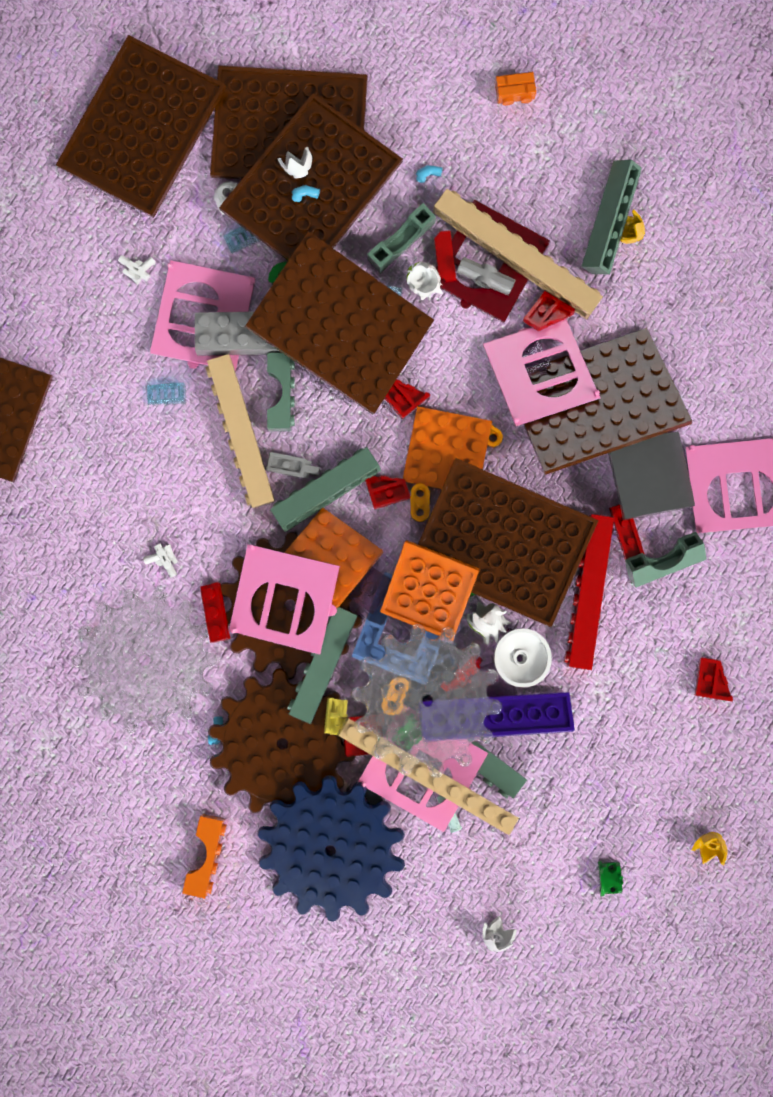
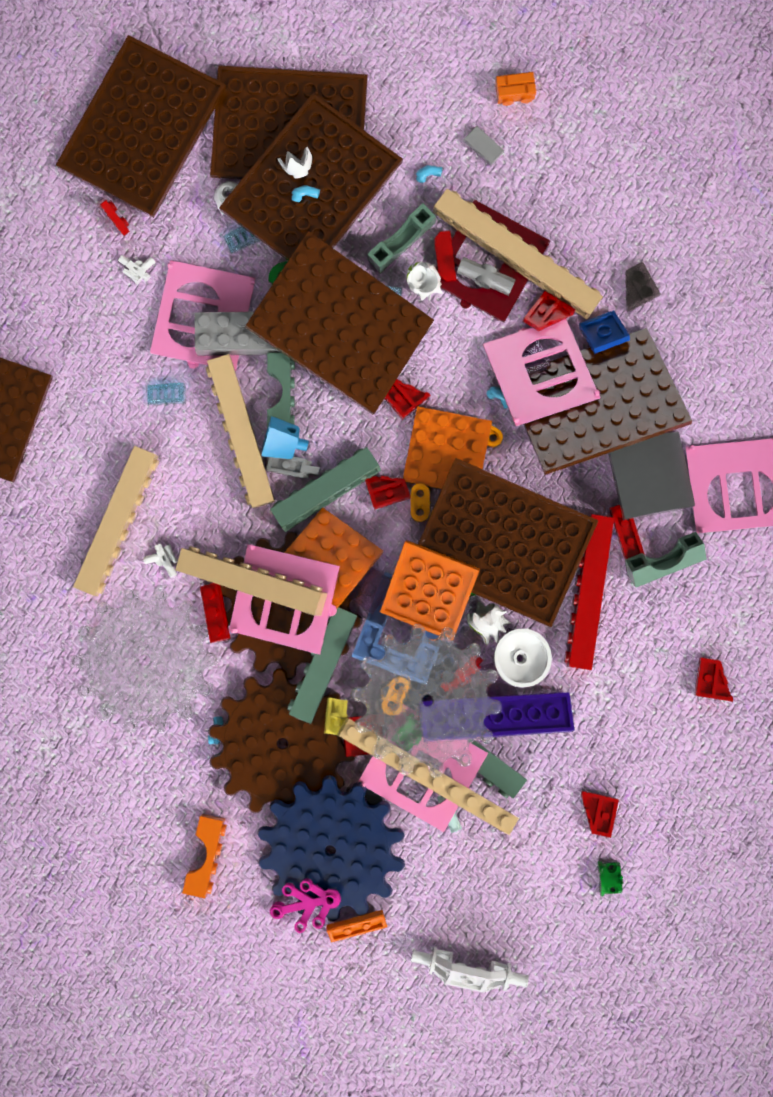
white piece [482,916,517,952] -> none
sand green brick [581,159,642,274] -> none
yellow piece [620,209,645,244] -> none
yellow piece [691,832,728,866] -> none
none -> tan brick [73,446,159,597]
none -> red wing [97,198,130,236]
none -> tan brick [175,546,328,616]
none -> dark azure torso [261,416,309,459]
none -> dark pink plant [270,878,341,933]
none -> orange tile [326,910,387,942]
none -> white plate [411,946,529,993]
none -> light grey tile [464,126,504,166]
none -> medium azure arm [486,386,508,409]
none -> blue plate [579,310,630,354]
none -> red wing [581,790,619,838]
none -> clear smoke wing [625,262,661,313]

